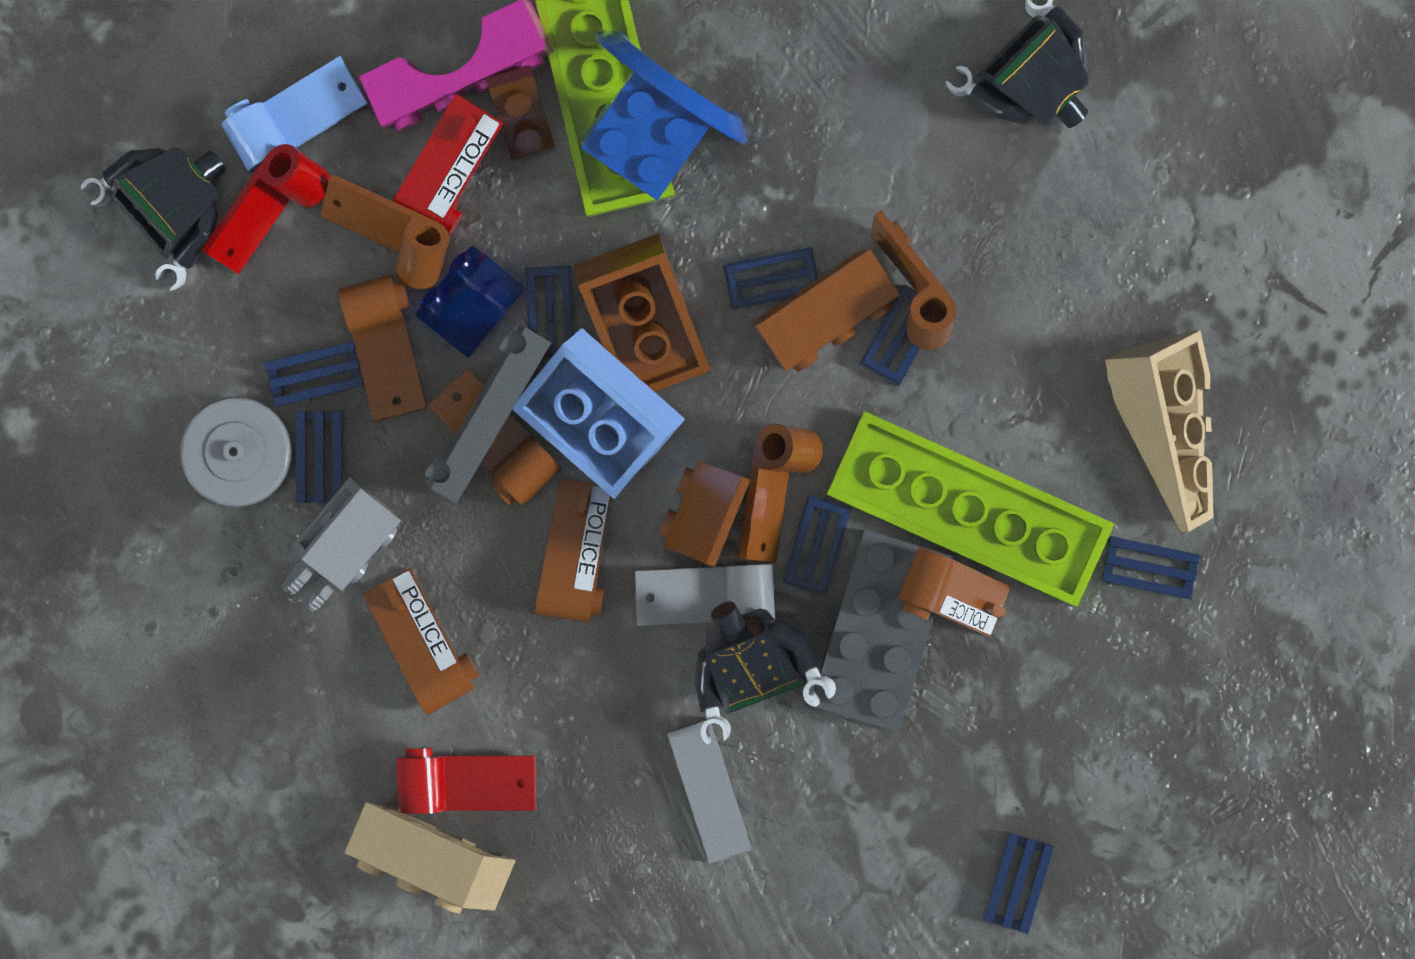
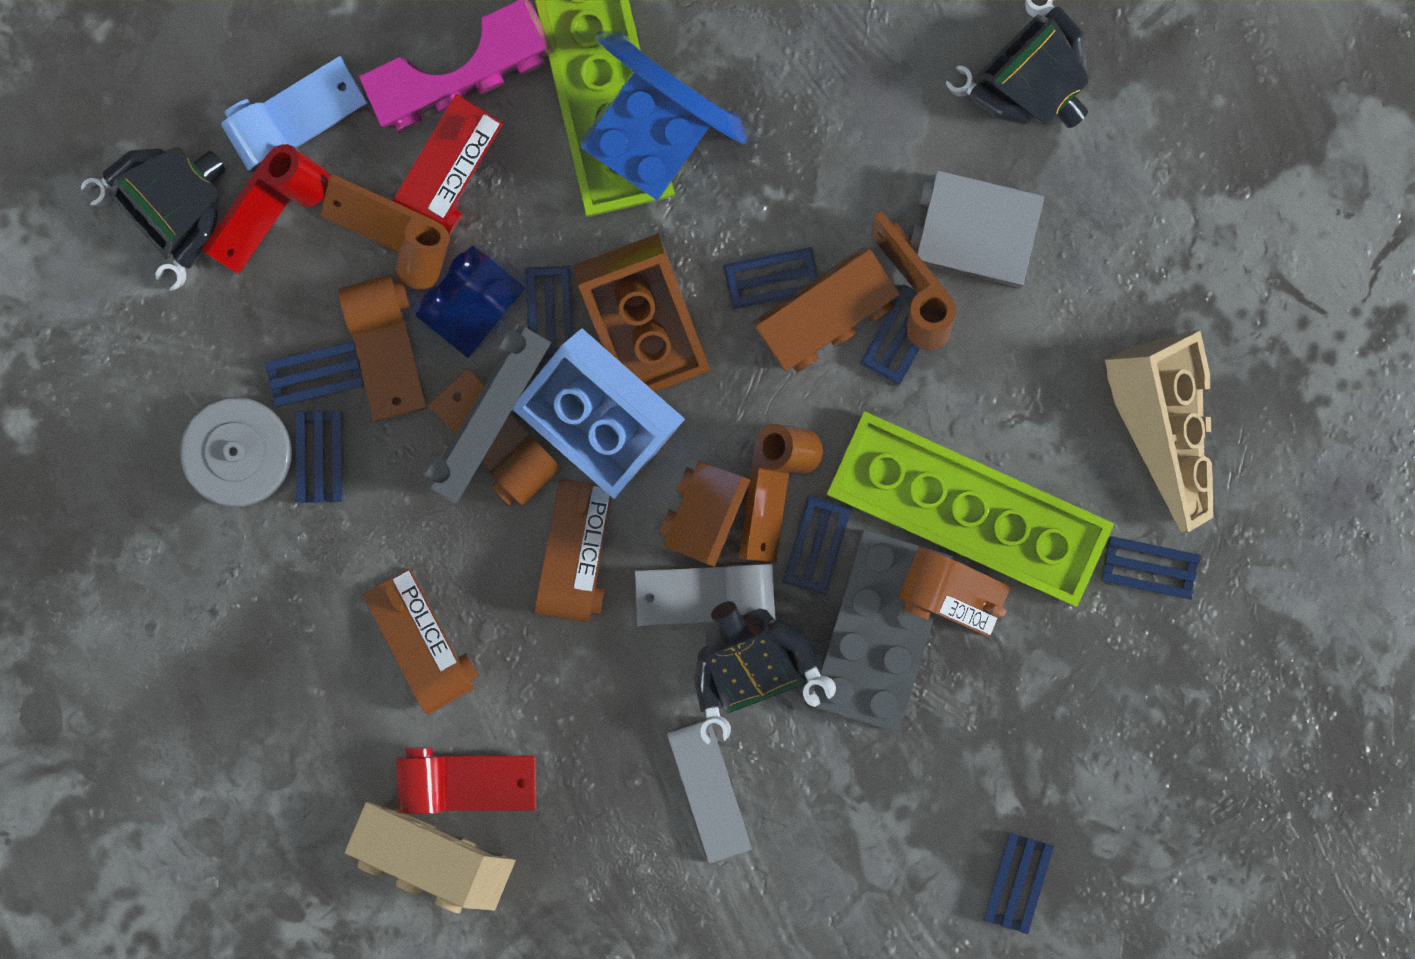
light grey hinge [282,477,401,612] -> none
reddish brown plate [486,65,555,160] -> none
none -> light grey brick [909,171,1045,289]

